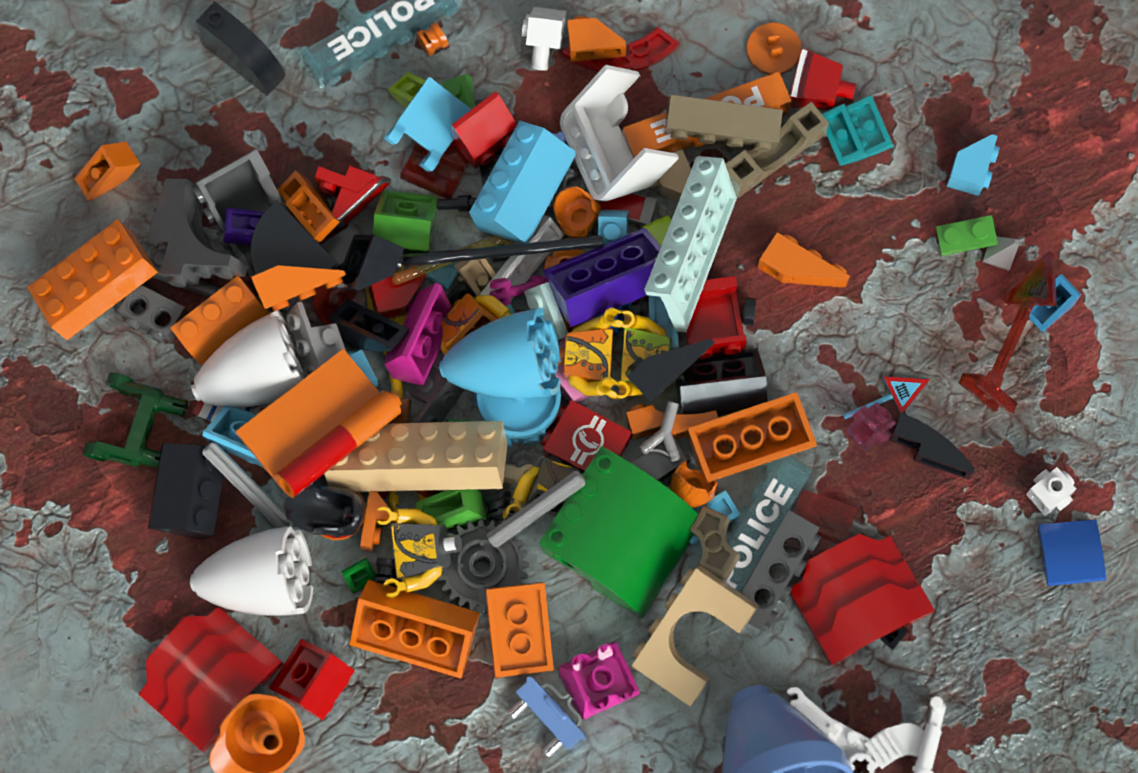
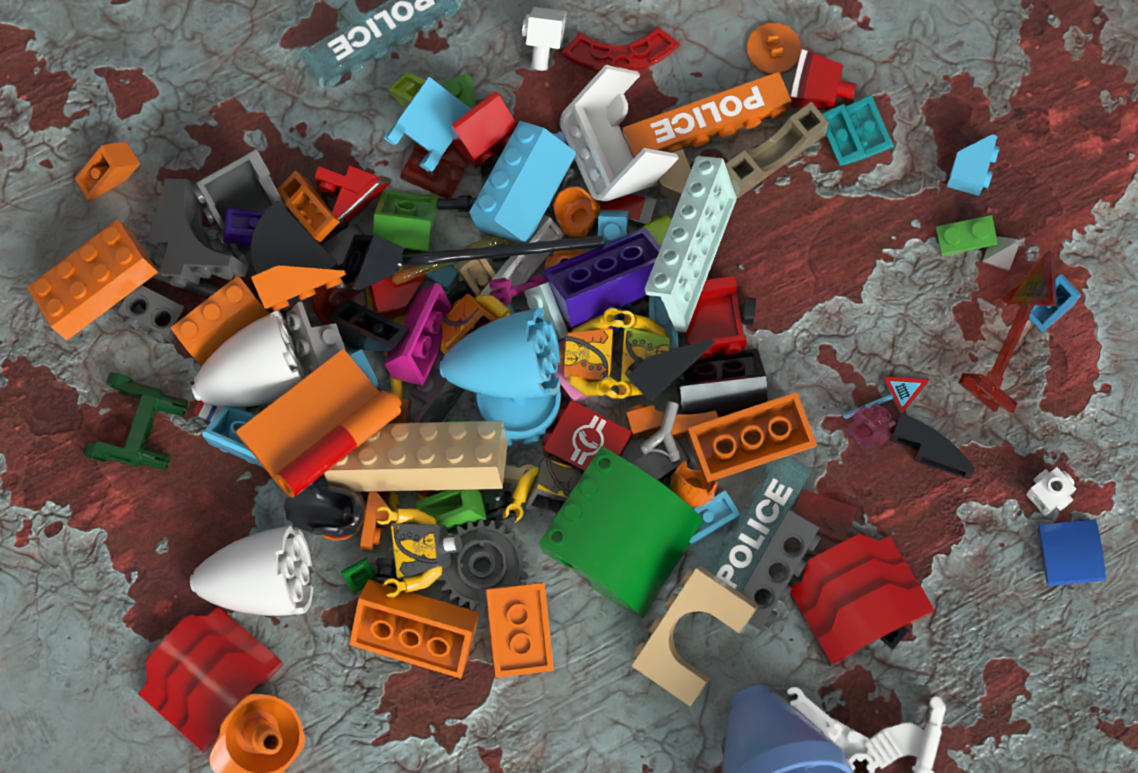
black slope [147,443,227,540] -> none
black brick [196,1,285,96] -> none
light grey axle [202,442,291,528] -> none
red slope [269,639,355,721] -> none
orange wheel [416,22,449,57] -> none
light grey axle [487,471,586,547] -> none
medium blue piece [508,677,587,757] -> none
dark pink slope [559,641,640,720] -> none
orange slope [567,16,626,62] -> none
dark tan brick [664,95,783,151] -> none
dark tan tile [689,505,740,581] -> none
orange slope [758,232,850,288] -> none

